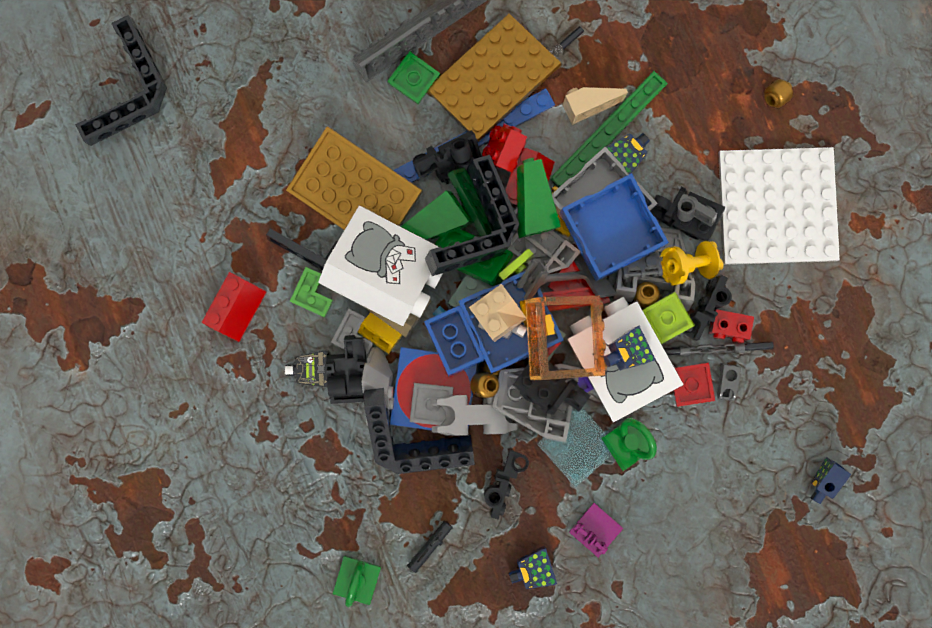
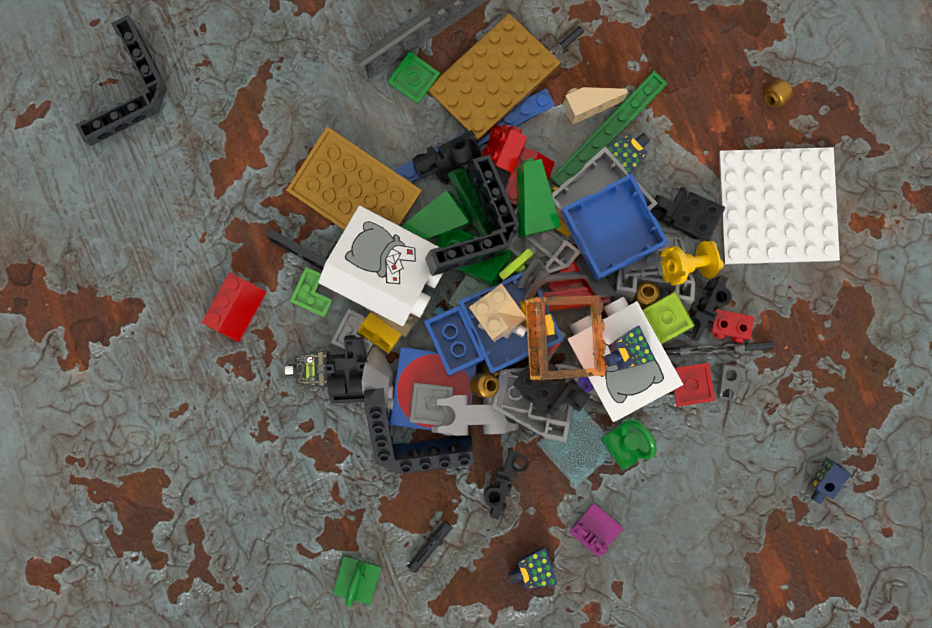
dark grey plate [677,194,717,227] -> none

